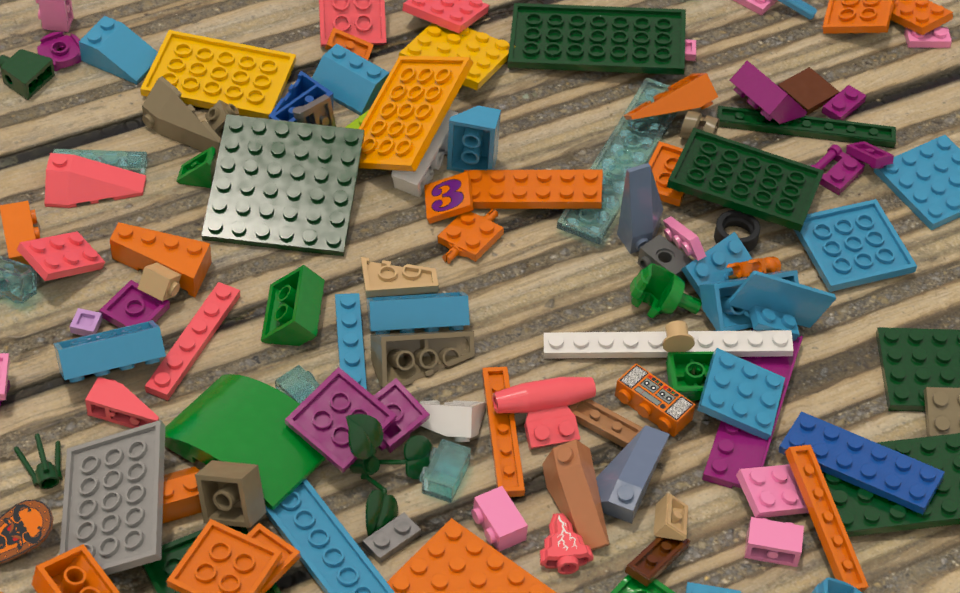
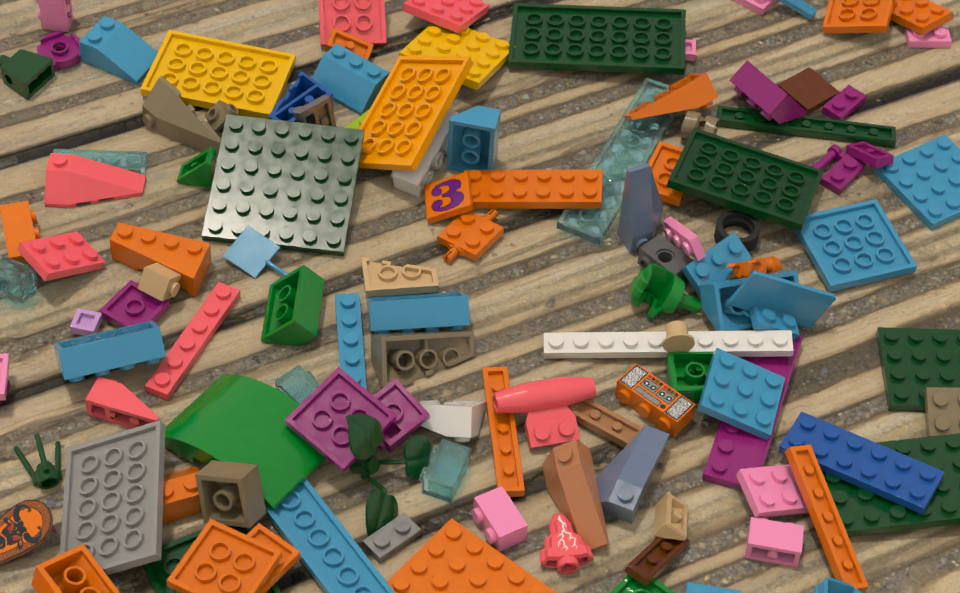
none -> dark azure piece [223,225,288,279]

